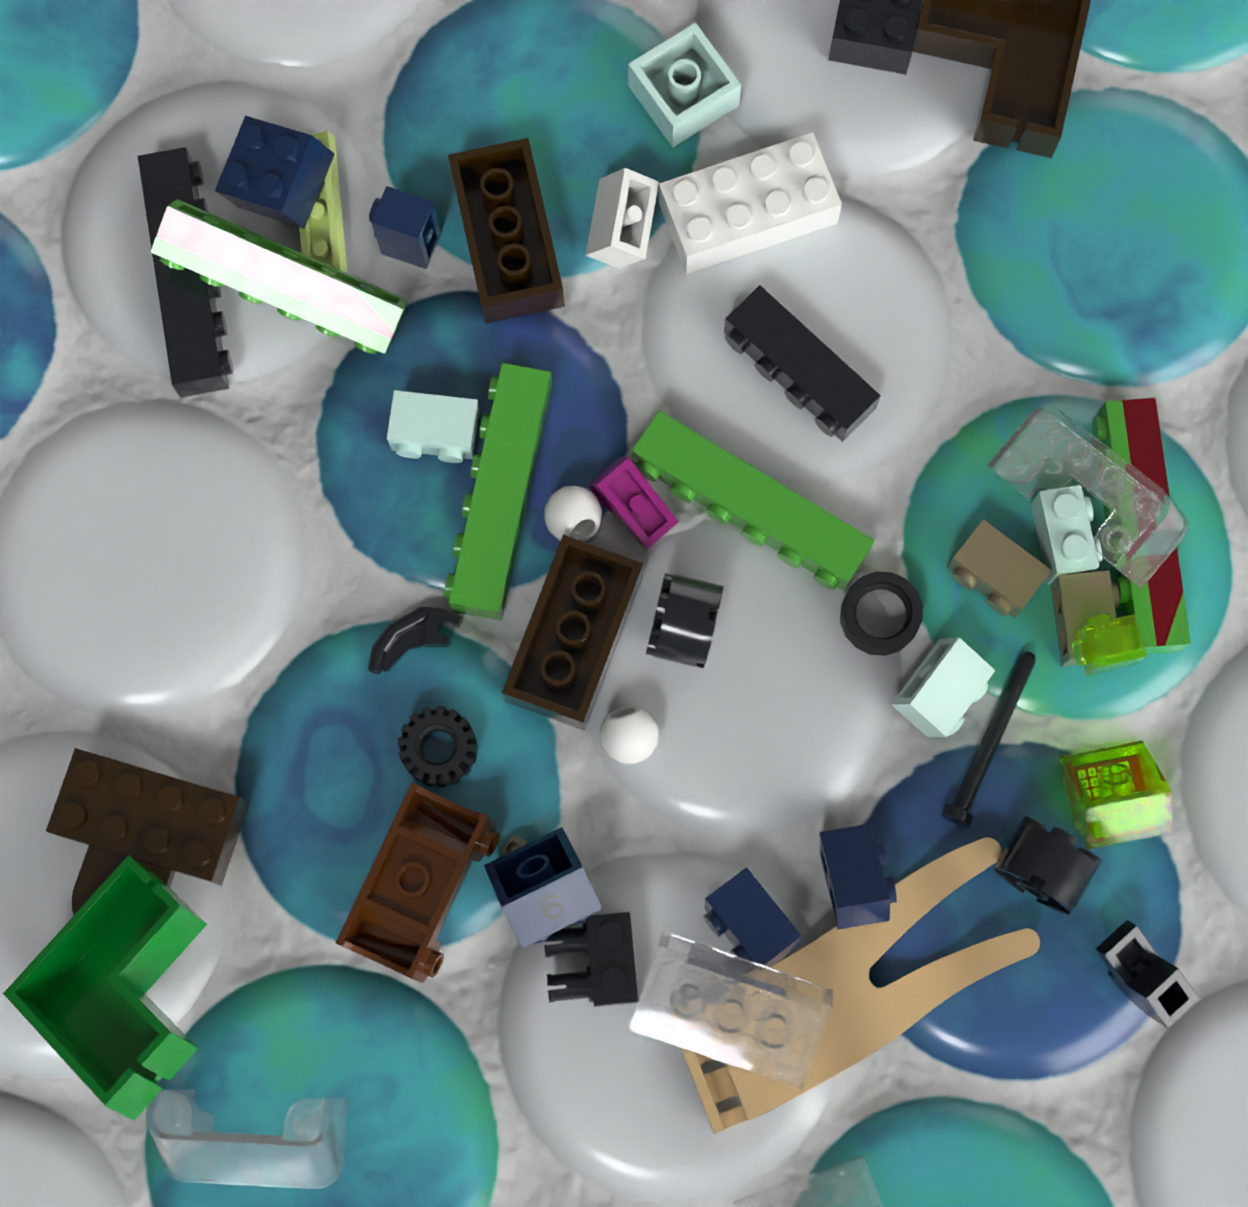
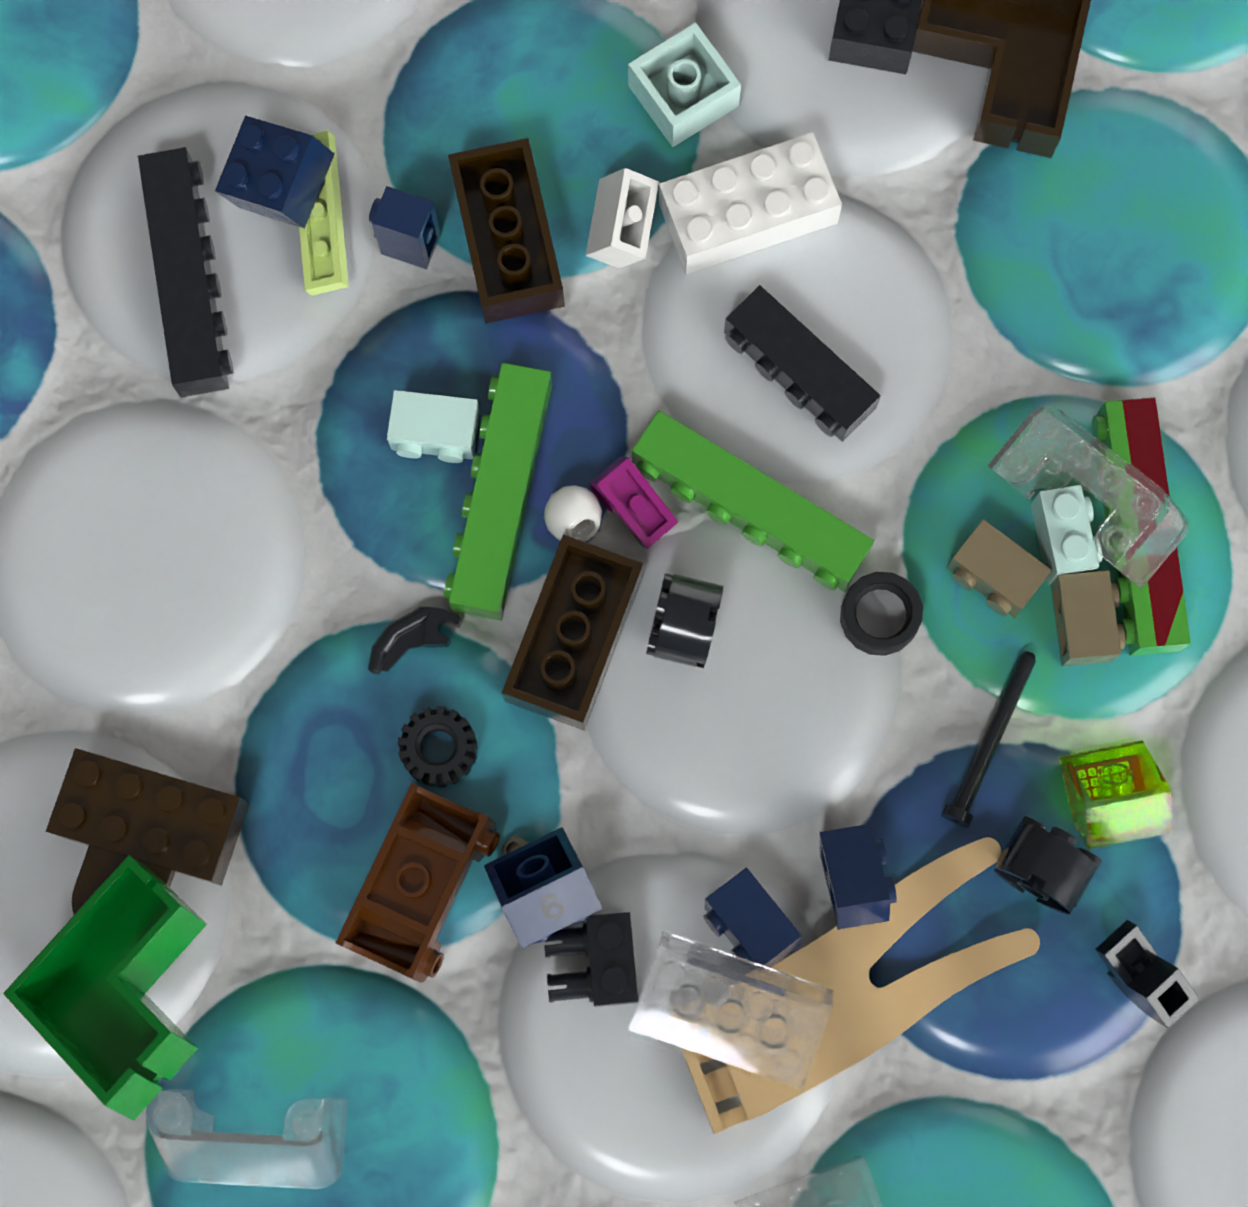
brick [151,199,408,354] -> none
white piece [600,706,659,765] -> none
light aqua brick [891,637,995,737] -> none
clear neon green brick [1072,614,1146,676] -> none

